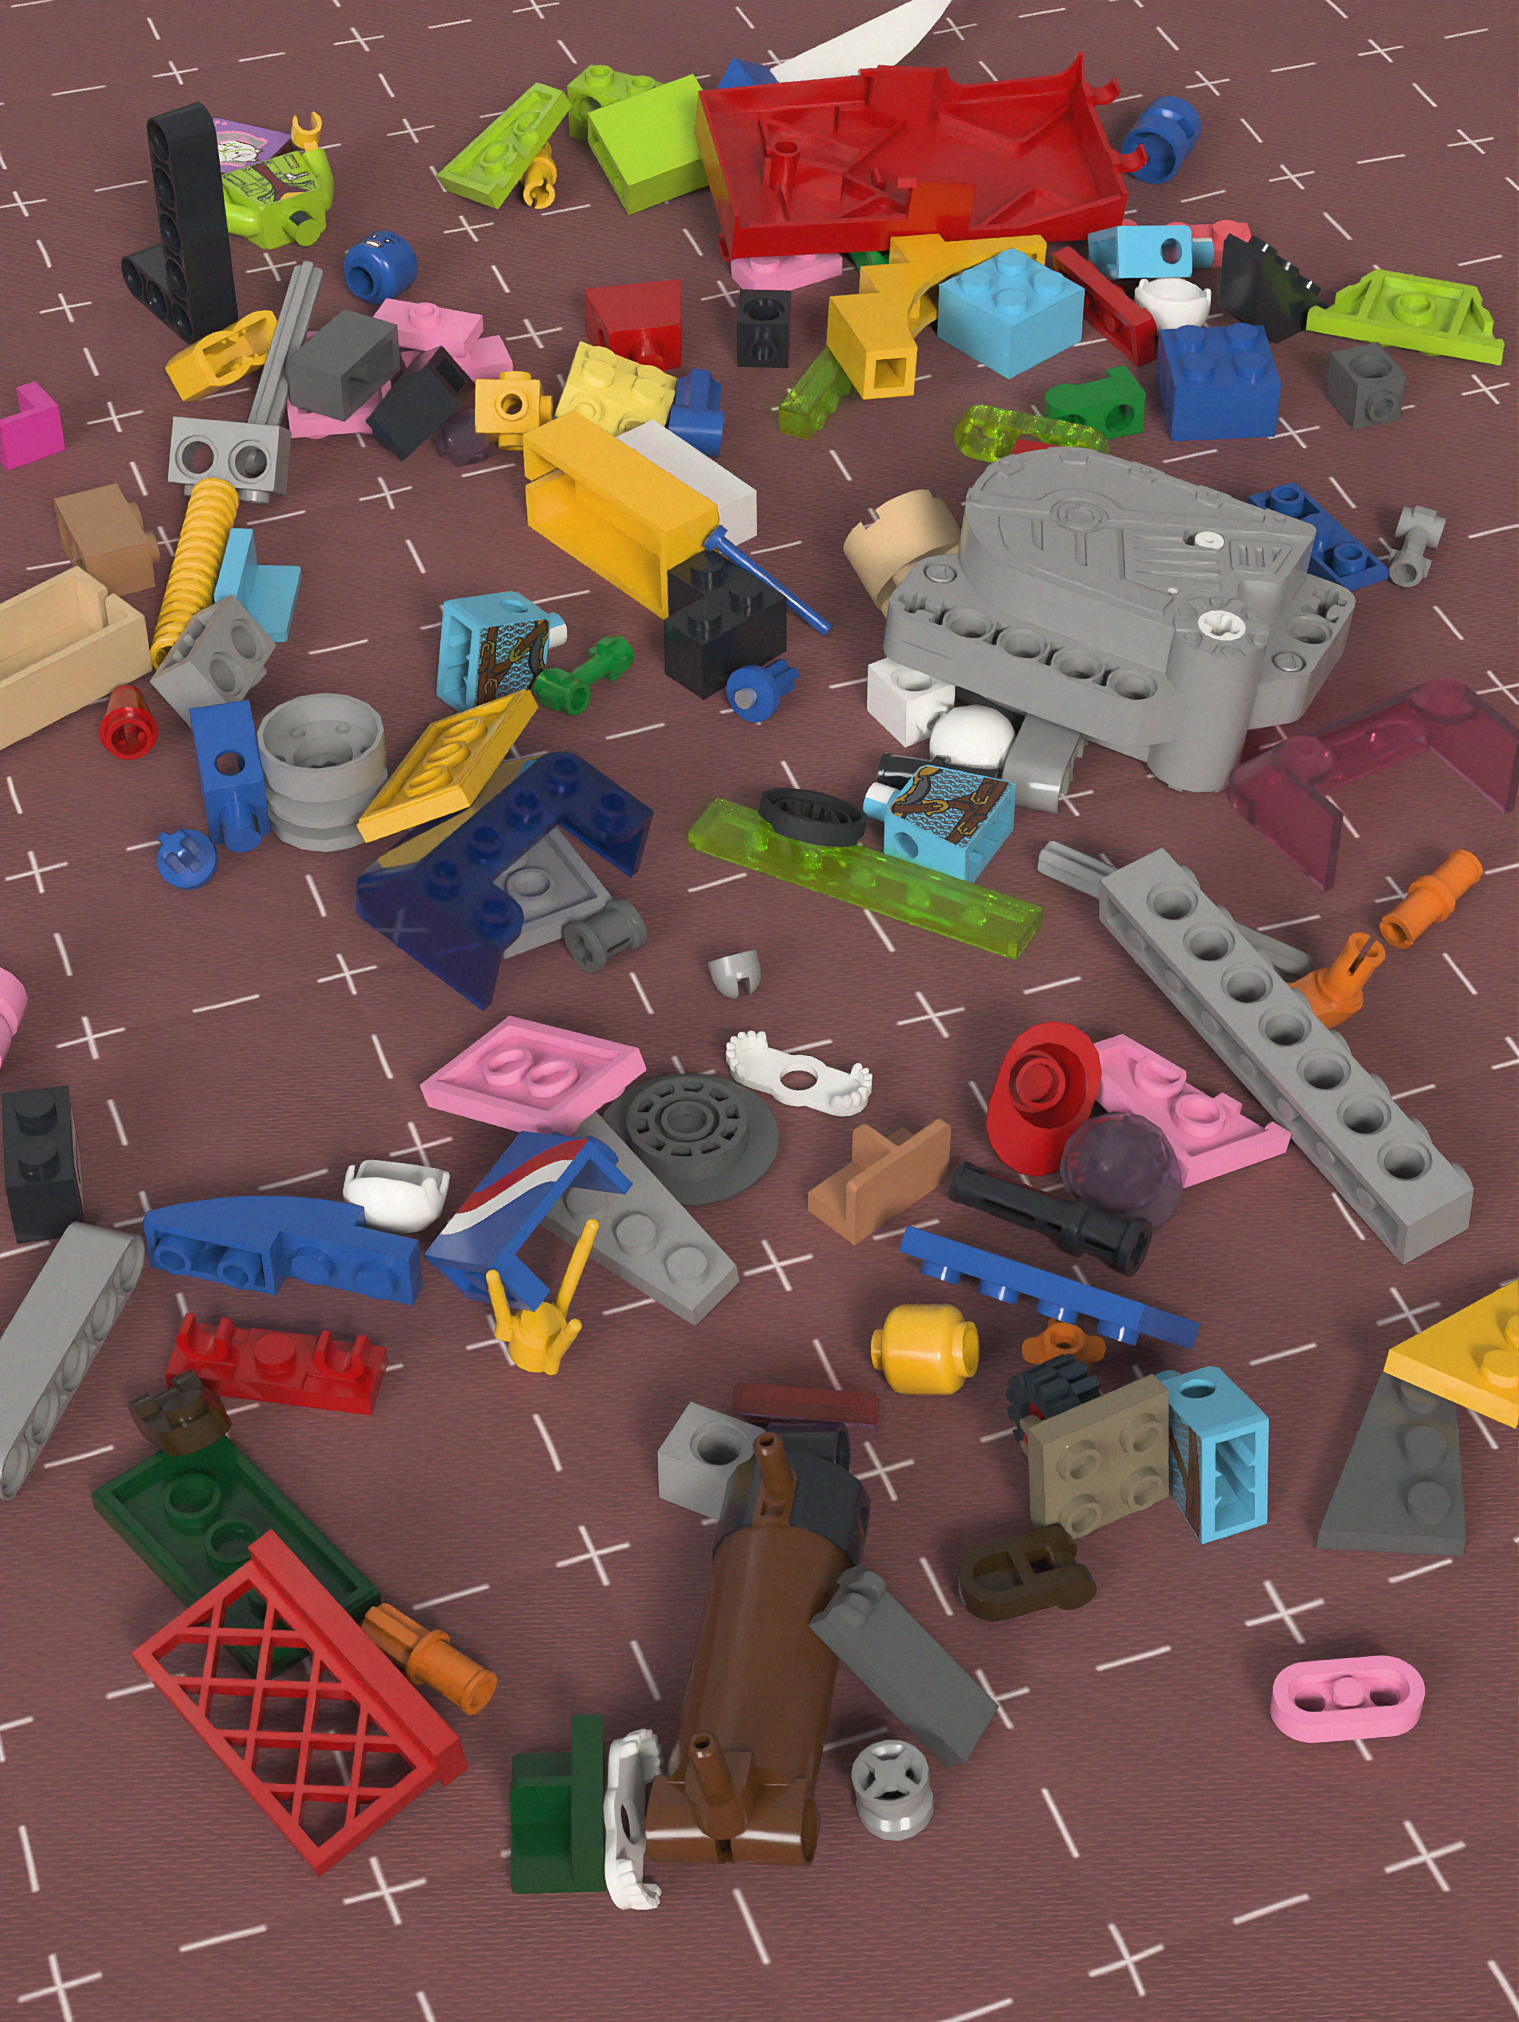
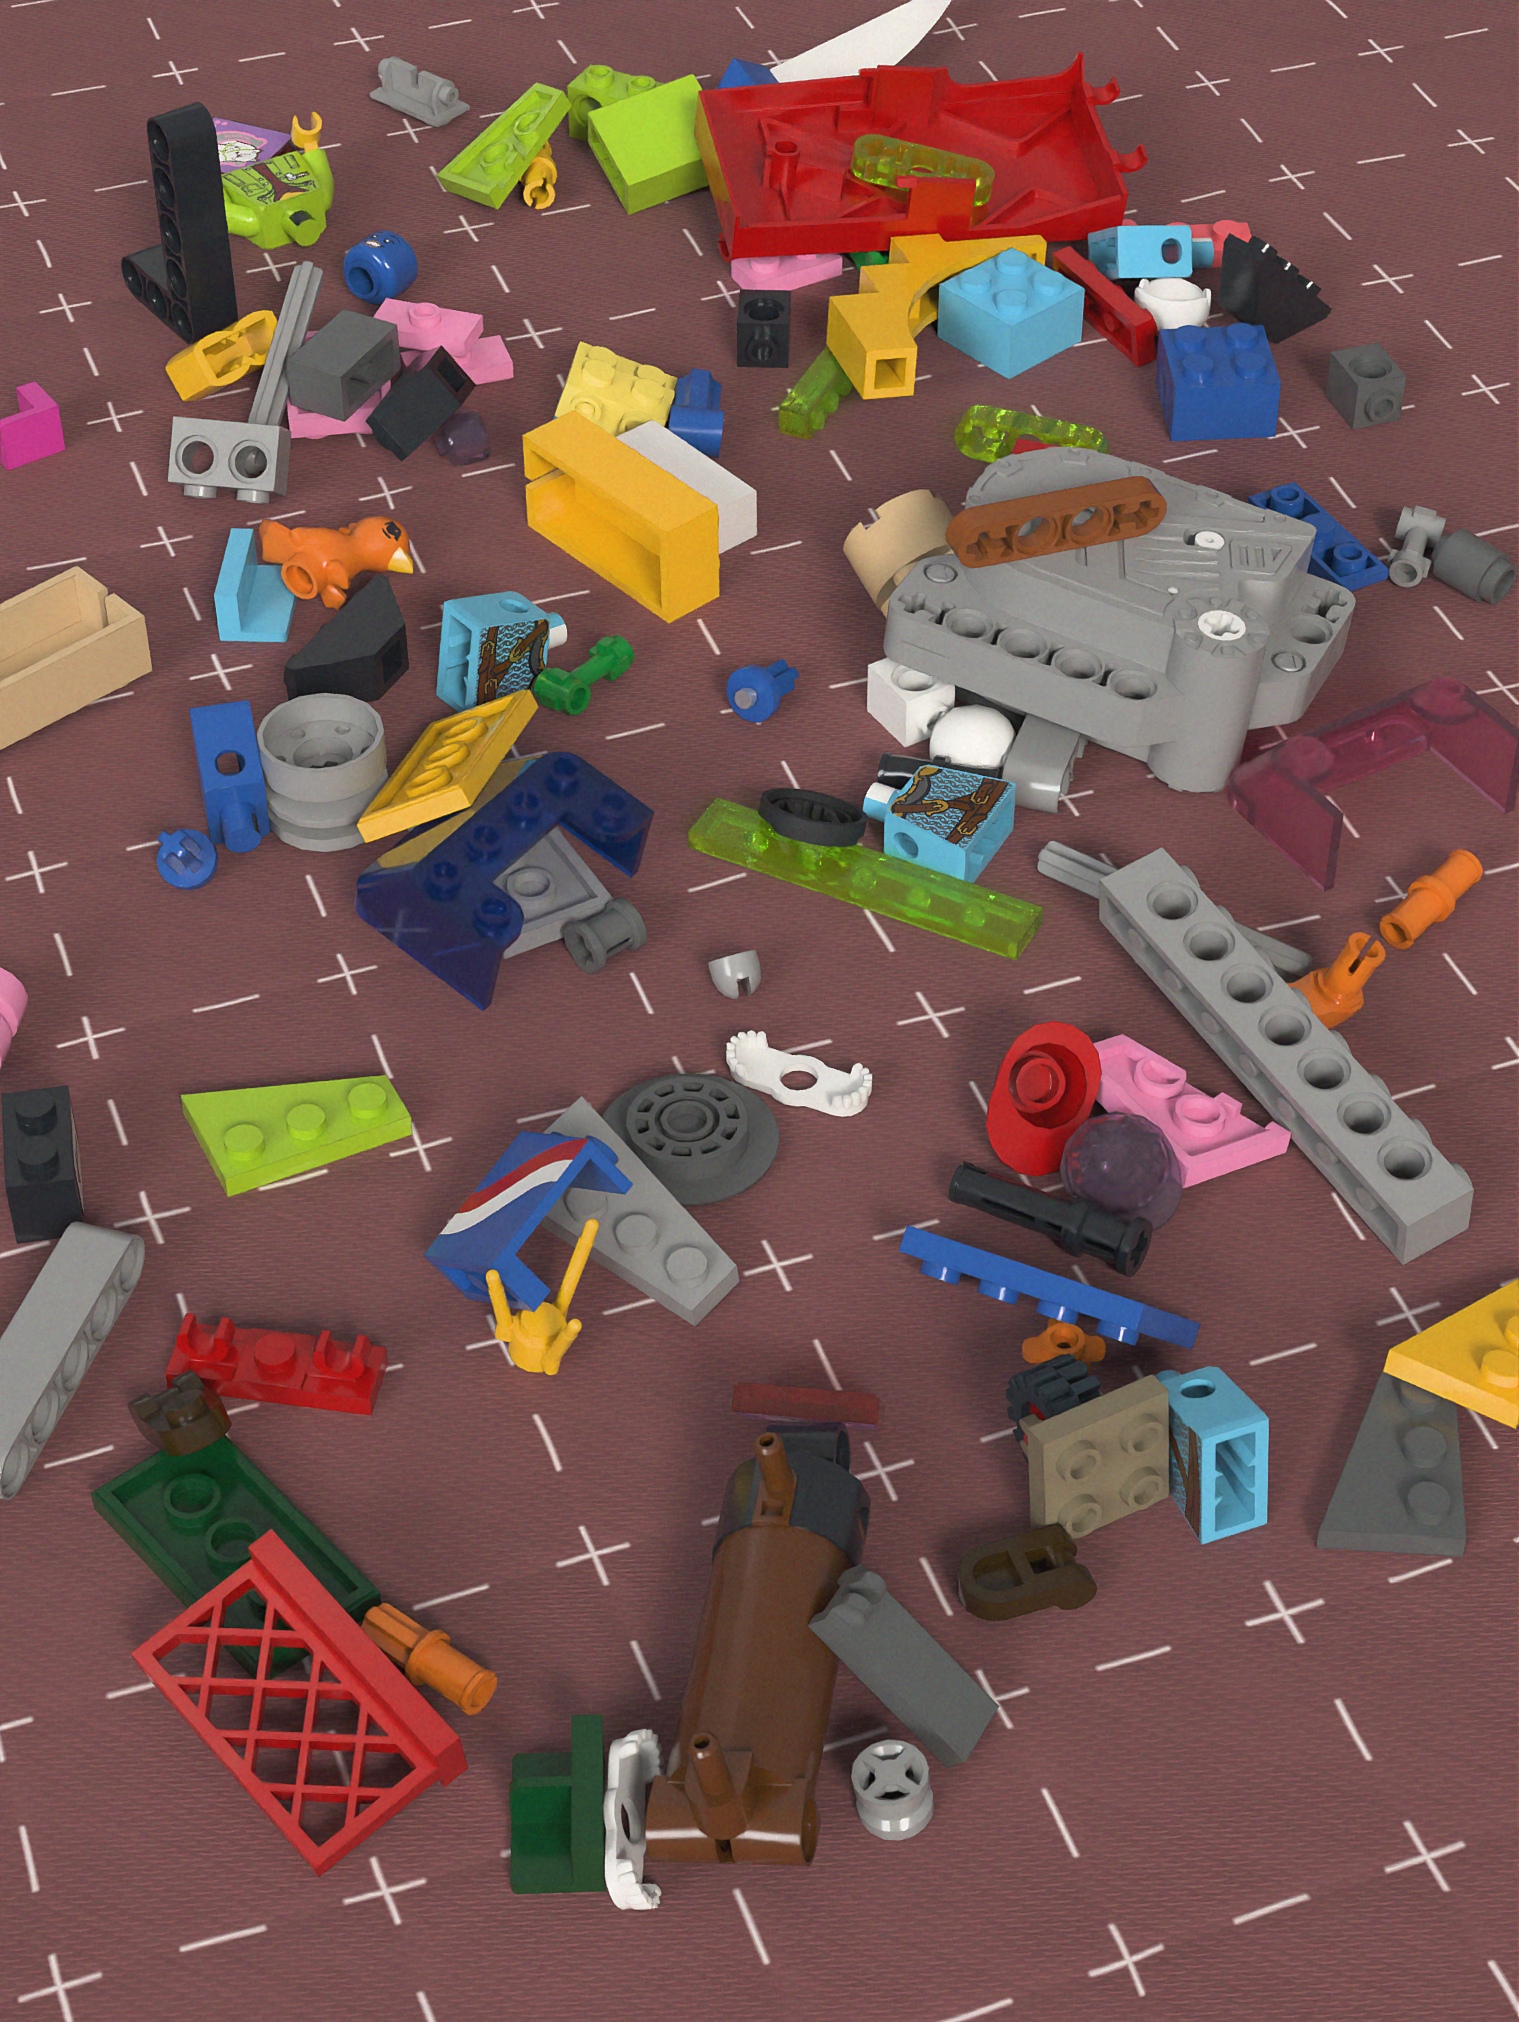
medium nougat brick [53,483,161,596] -> none
red cone [99,685,158,760] -> none
blue slope [142,1196,423,1306] -> none
yellow piece [150,478,240,670] -> none
light grey brick [150,594,276,729] -> none
white hair [342,1160,450,1235] -> none
bright pink plate [420,1016,647,1136] -> none
yellow brick [475,371,553,451] -> none
red torso [584,279,682,372] -> none
light grey brick [657,1401,766,1521] -> none
black brick [664,549,787,700] -> none
blue piece [703,525,832,636] -> none
nougat panel [808,1118,951,1246] -> none
yellow head [871,1304,979,1395] -> none
green leg [1043,365,1146,446] -> none
blue wheel [1121,96,1202,184] -> none
bright pink plate [1270,1656,1425,1743] -> none
lime wing [1306,269,1505,366] -> none
none -> lime wing [180,1075,413,1197]
none -> orange animal [259,516,413,610]
none -> black slope [284,574,409,702]
none -> light grey hinge [370,56,470,128]
none -> clear neon green beam [851,134,995,207]
none -> dark orange beam [945,476,1167,568]
none -> dark grey brick [1431,528,1518,605]

